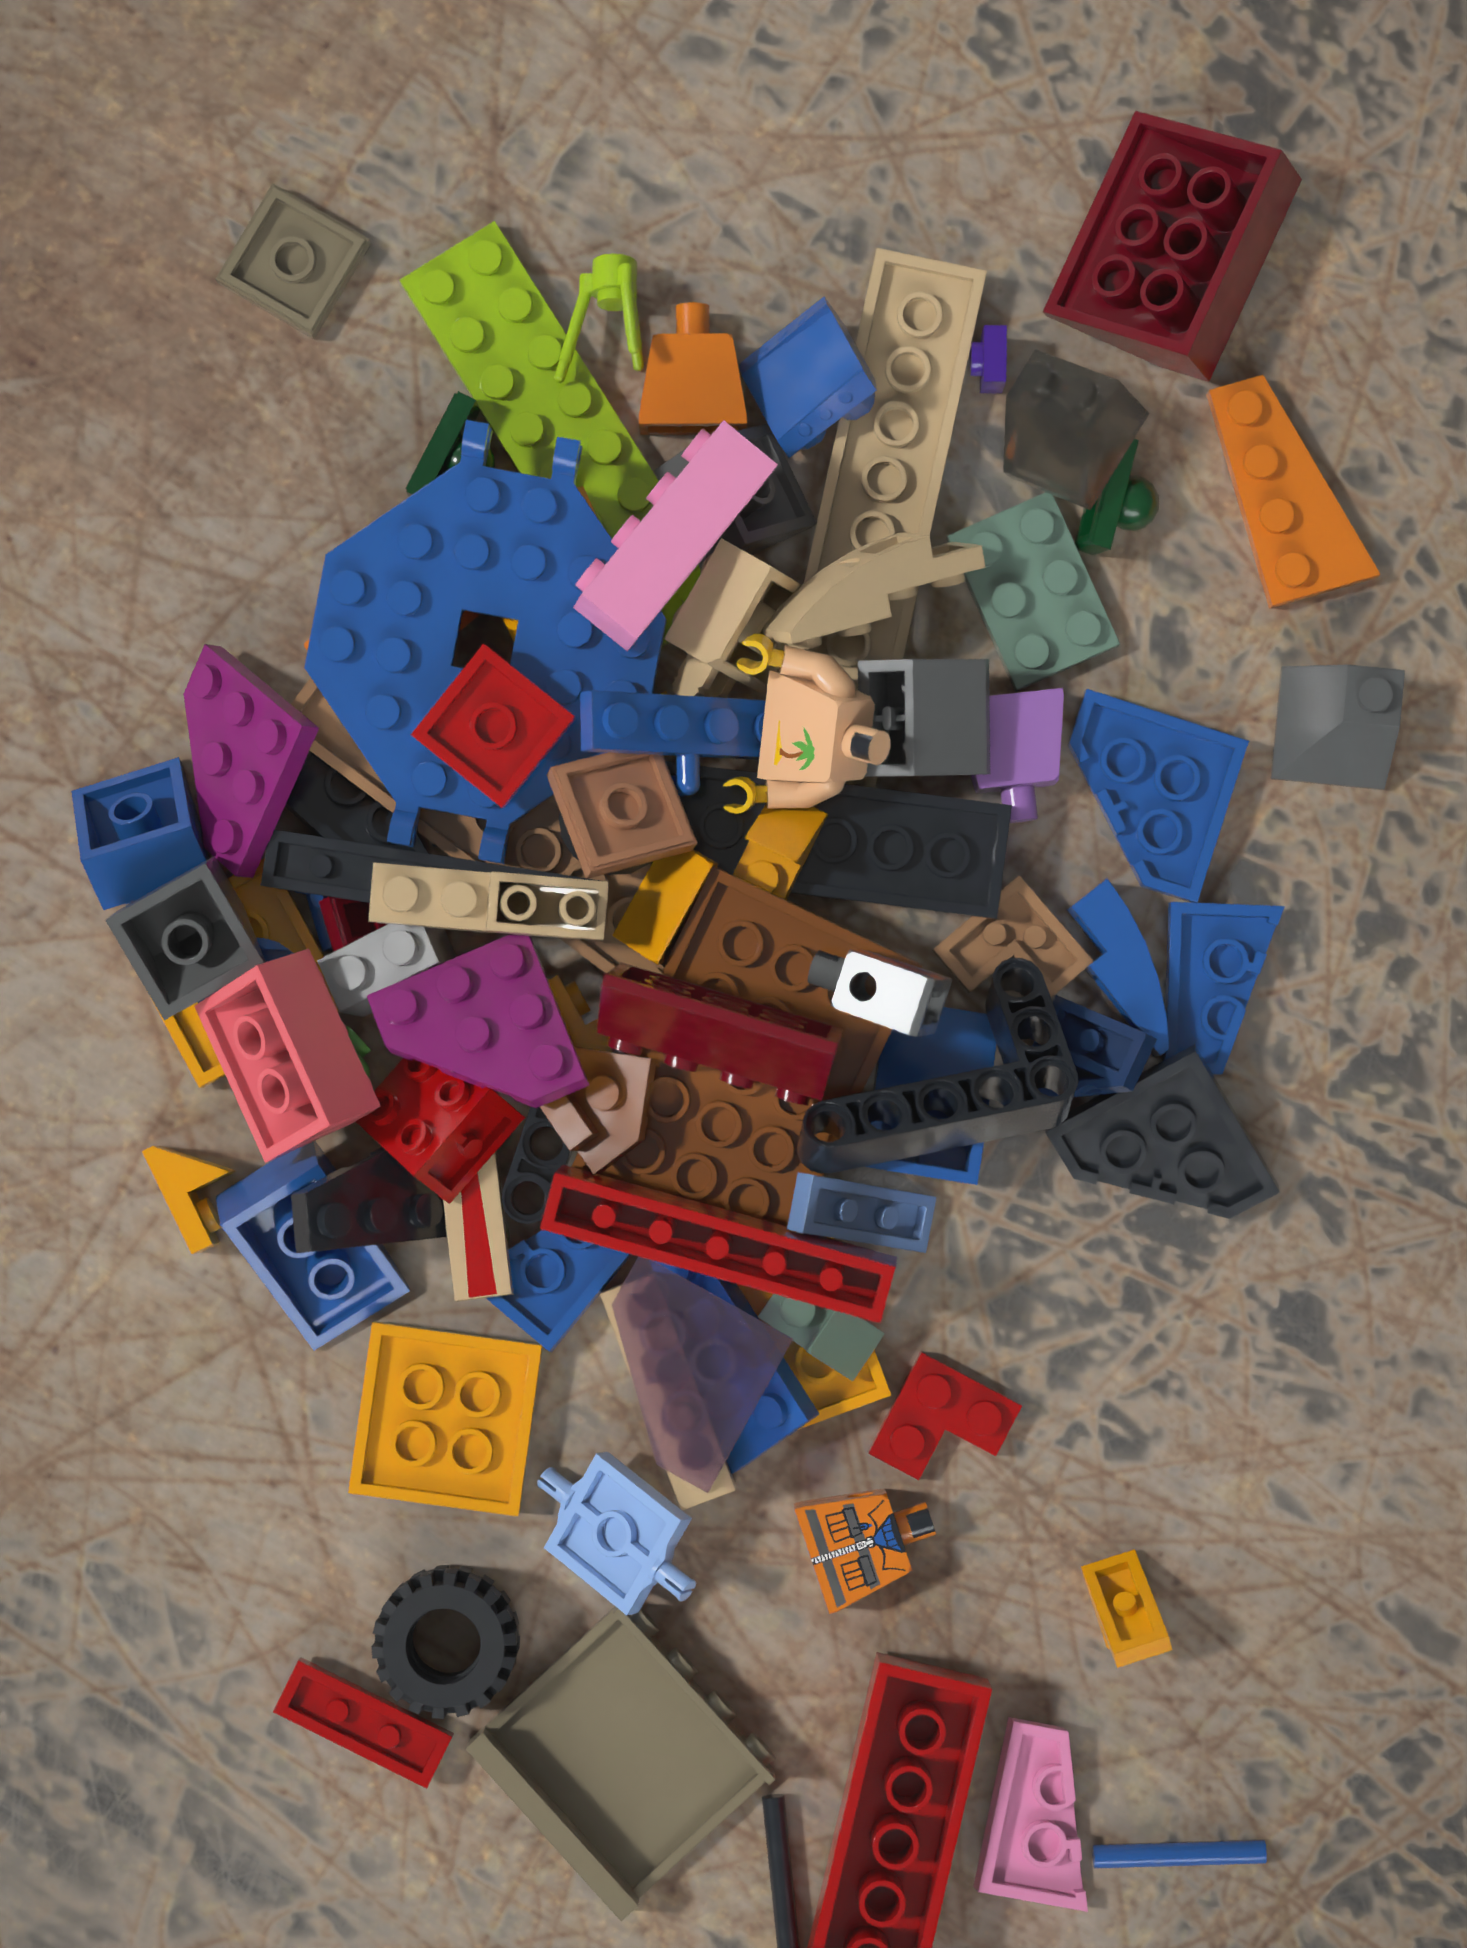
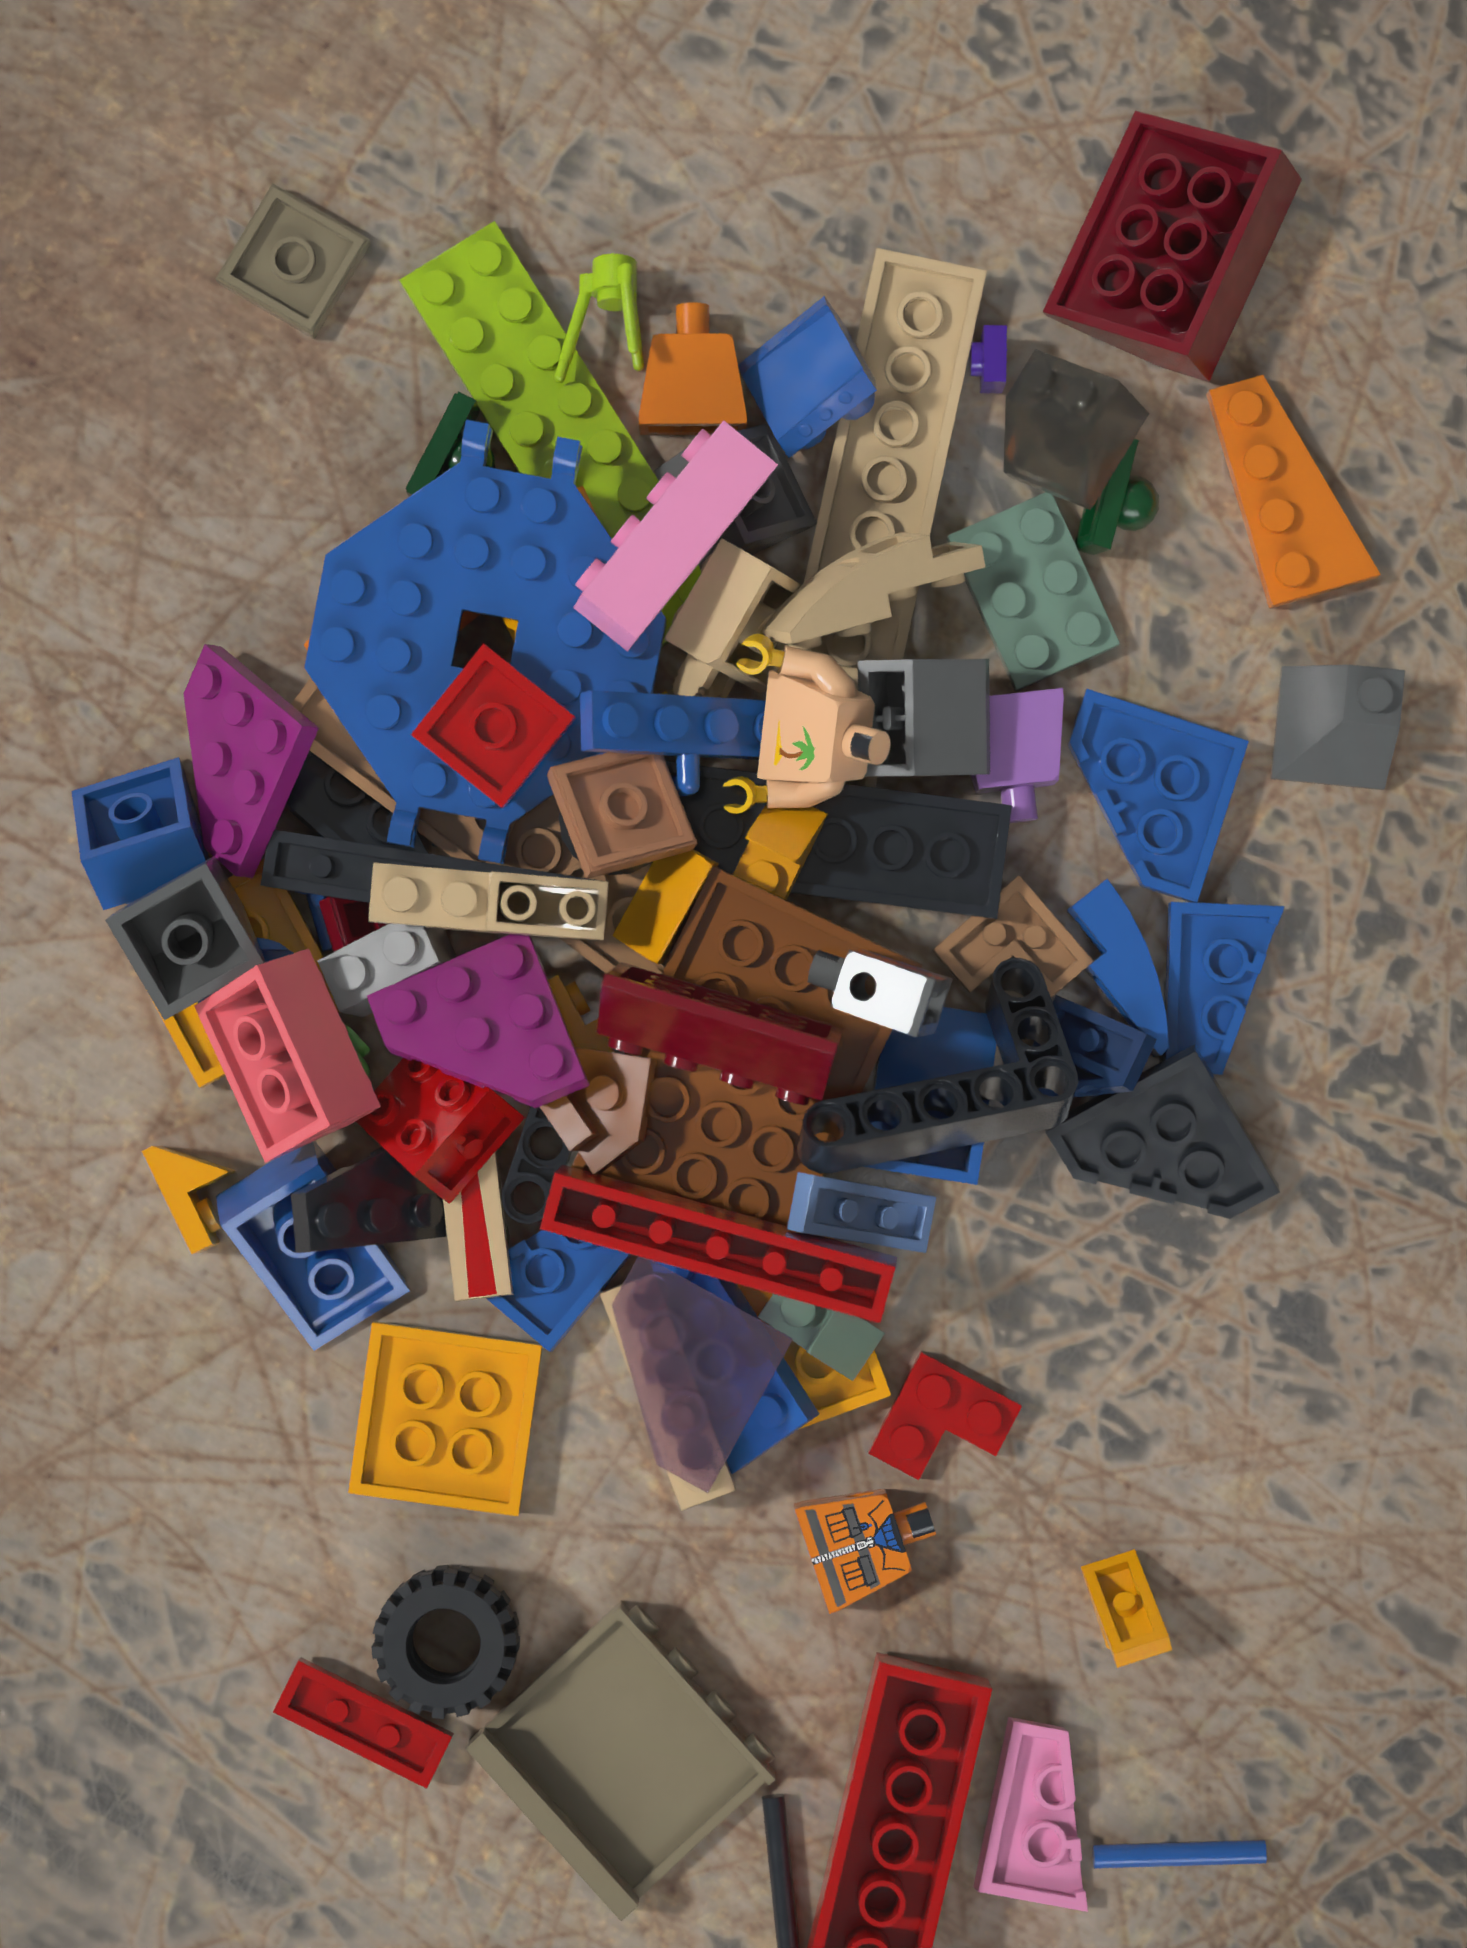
light blue plate [537,1452,696,1615] -> none

